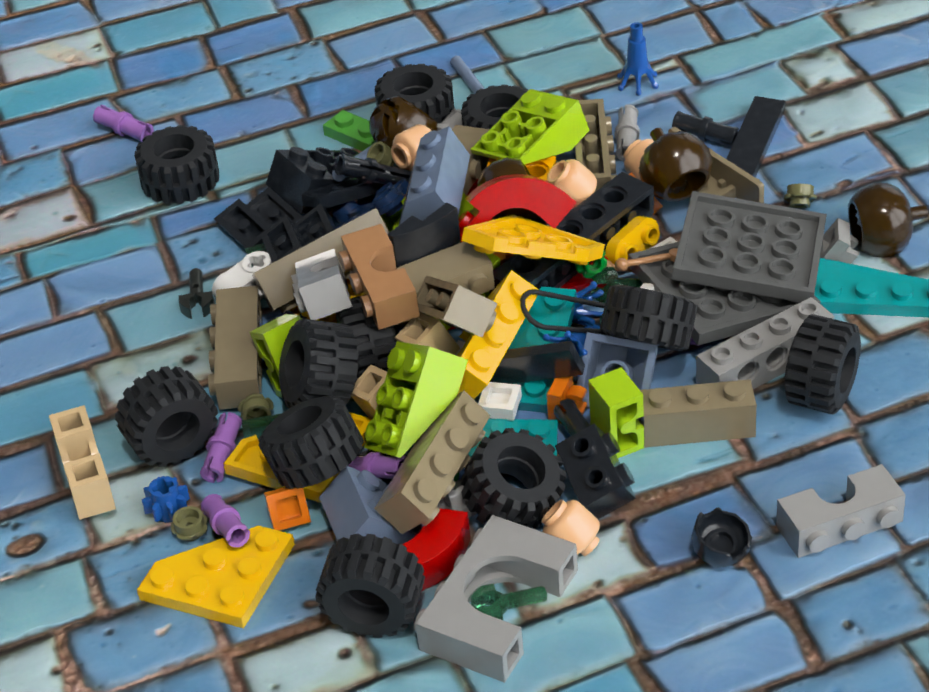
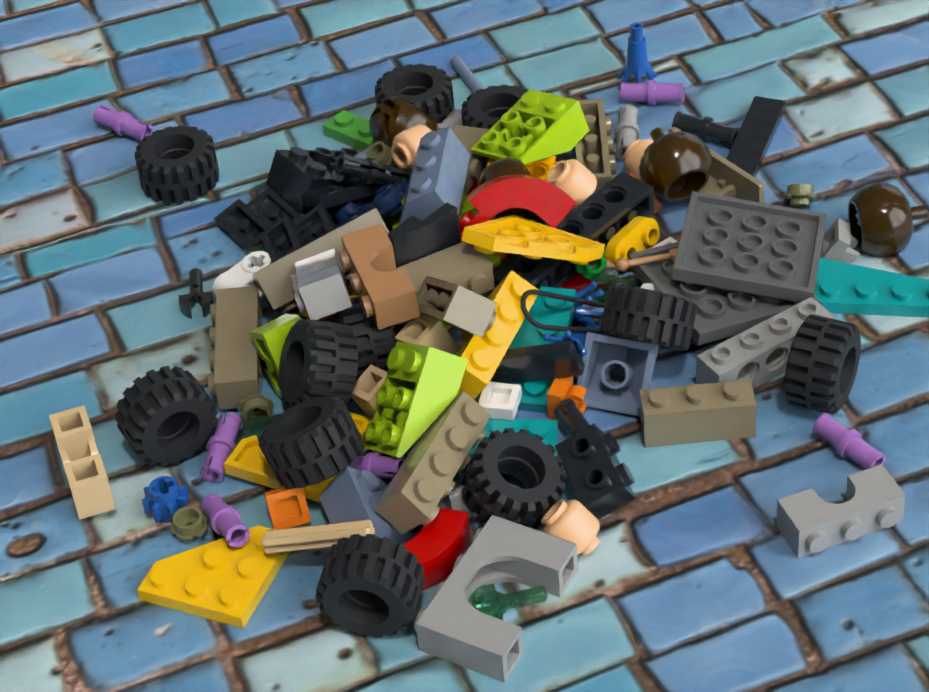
lime brick [588,367,645,458] -> none
black hair [691,507,752,567] -> none
none -> tan axle [262,519,375,554]
none -> medium lavender pin [620,80,685,105]
none -> medium lavender pin [812,413,886,469]

